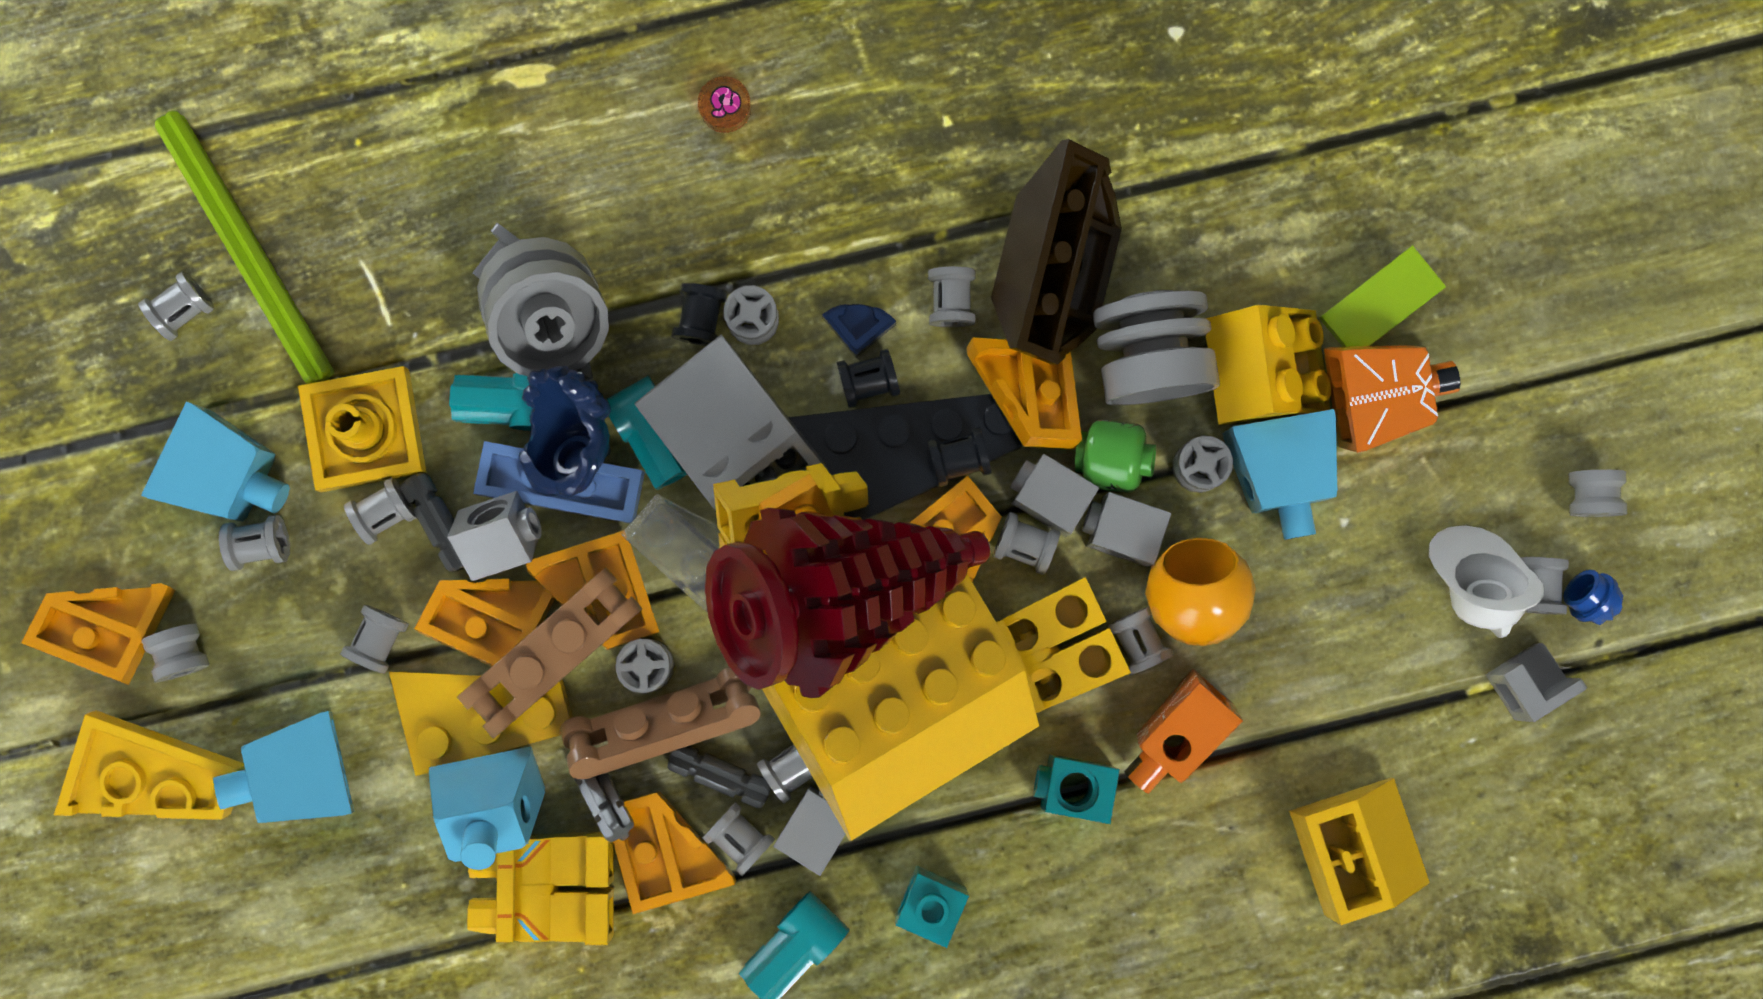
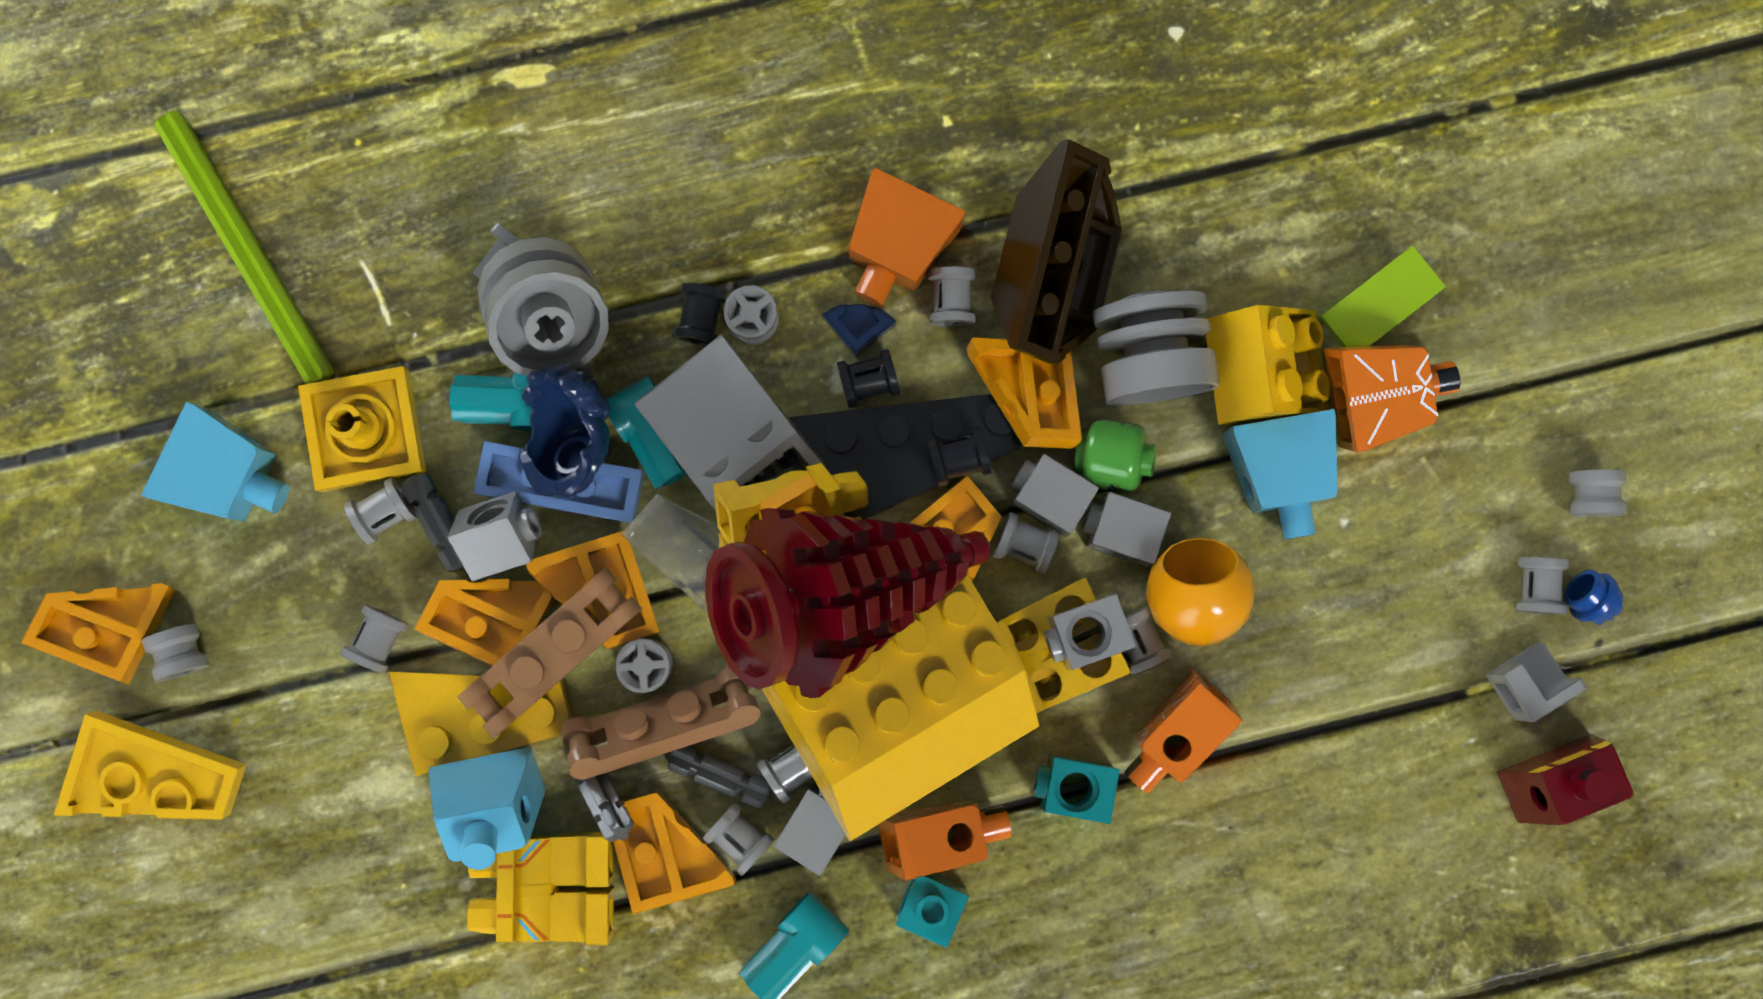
light grey bush [138,271,215,341] -> none
medium azure torso [213,711,355,823] -> none
light grey bush [219,515,290,571] -> none
clear orange tile [698,76,751,133] -> none
light grey wheel [1172,436,1233,493] -> none
yellow slope [1289,778,1430,925] -> none
white piece [1429,525,1544,638] -> none
none -> orange torso [848,167,966,307]
none -> orange torso [878,800,1011,881]
none -> light grey brick [1043,594,1136,670]
none -> dark red torso [1497,734,1634,825]

